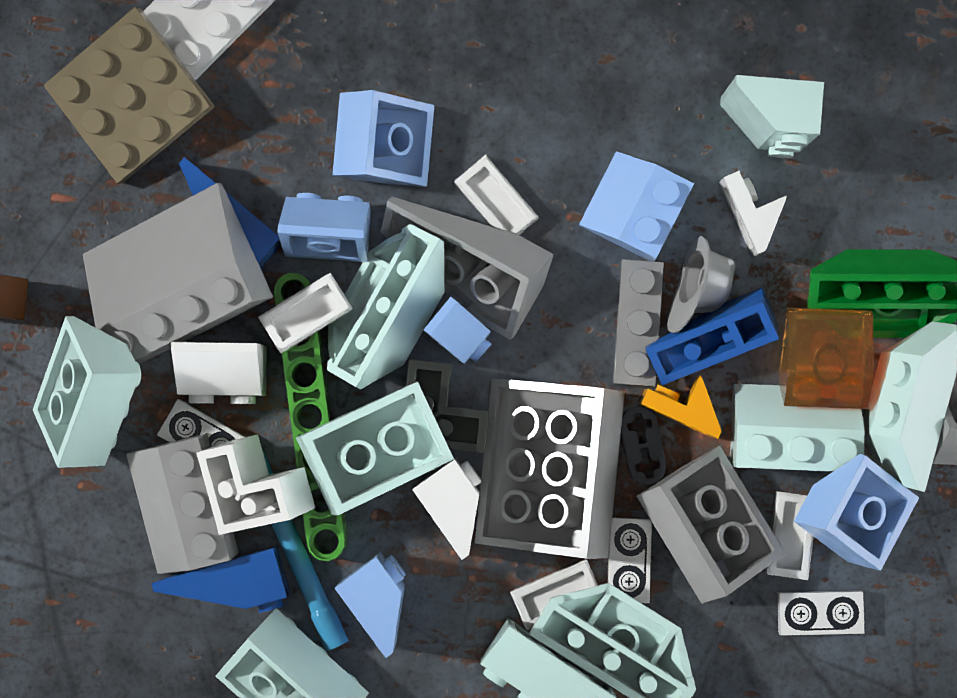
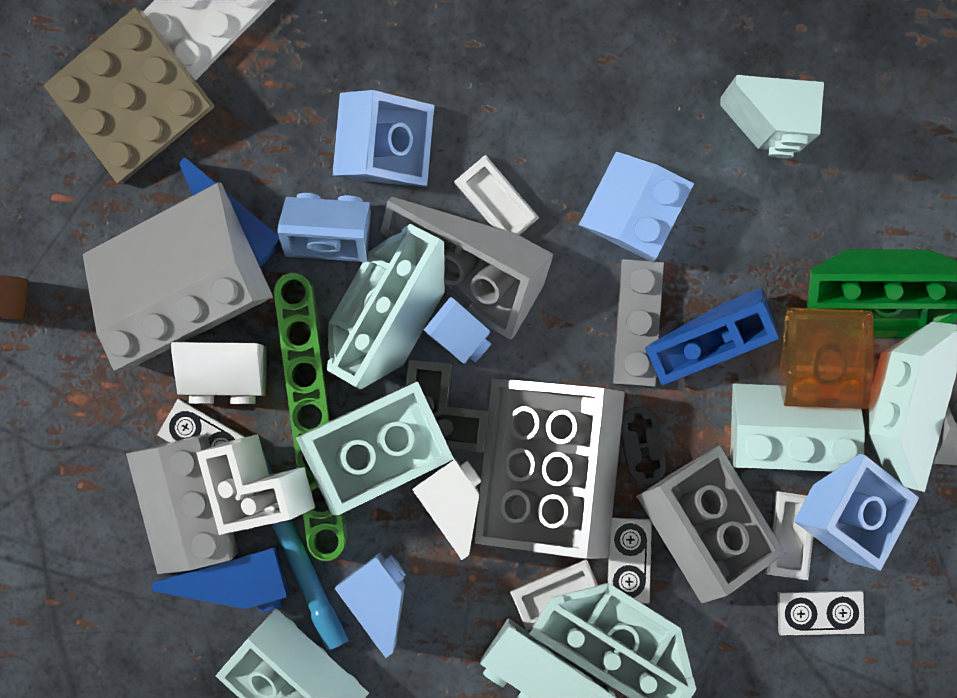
light aqua slope [33,316,141,468] -> none
white tile [258,273,353,353] -> none
light orange slope [638,376,722,439] -> none
light grey piece [667,236,735,334] -> none
white slope [719,171,787,257] -> none

